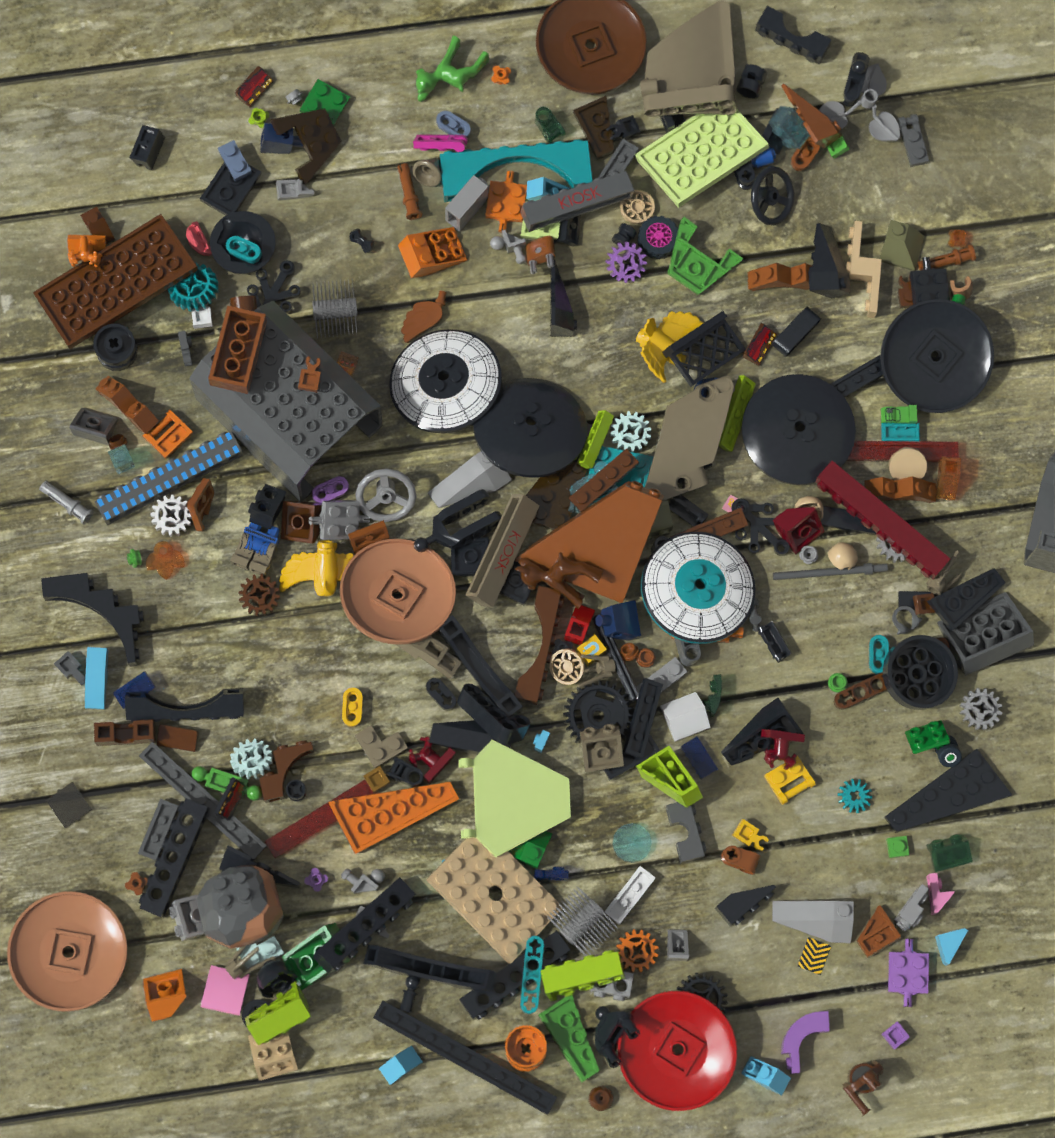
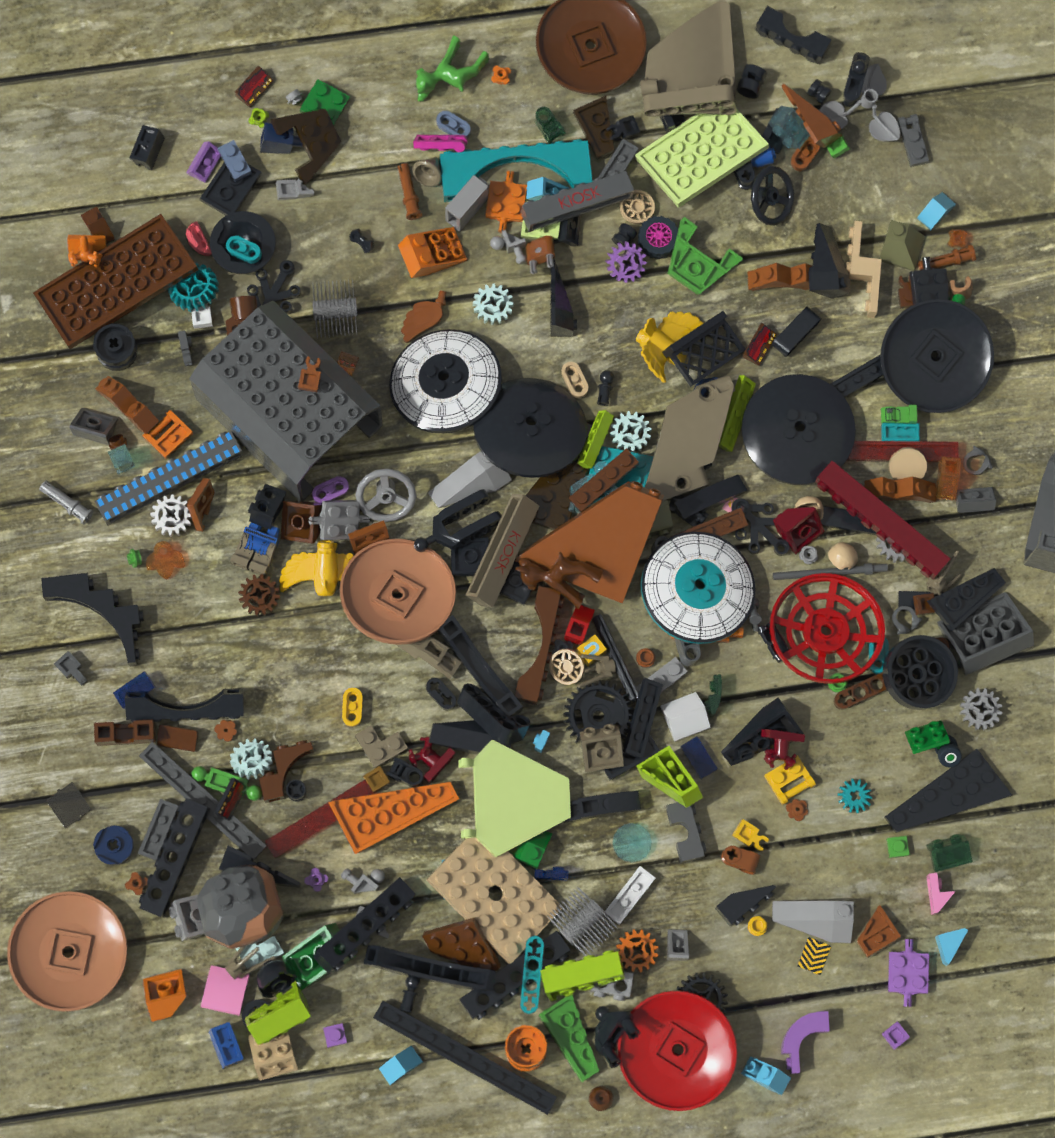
medium azure slope [85,647,109,710] -> none
dark orange brick [208,306,267,394] -> none
dark blue torso [596,600,641,641] -> none
dark orange plate [620,643,639,661] -> none
reddish brown piece [843,1060,884,1116] -> none
light grey plate [894,884,929,931] -> none
none -> dark blue plate [93,825,134,865]
none -> medium lavender slope [186,141,221,183]
none -> blue hinge [208,1022,244,1069]
none -> dark orange plant [214,720,237,742]
none -> medium lavender plate [323,1023,347,1048]
none -> reddish brown plate [422,917,501,971]
none -> light aqua gear [473,283,513,325]
none -> tan plate [561,362,588,398]
none -> black slope [563,791,642,823]
none -> black pin [597,370,614,406]
none -> black slope [674,475,748,521]
none -> yellow plate [748,916,767,936]
none -> red dish [769,573,885,684]
none -> dark orange plant [786,799,808,821]
none -> black wheel [807,79,832,104]
none -> medium azure slope [917,192,956,230]
none -> dark grey slope [955,487,996,513]
none -> dark grey piece [963,446,993,475]

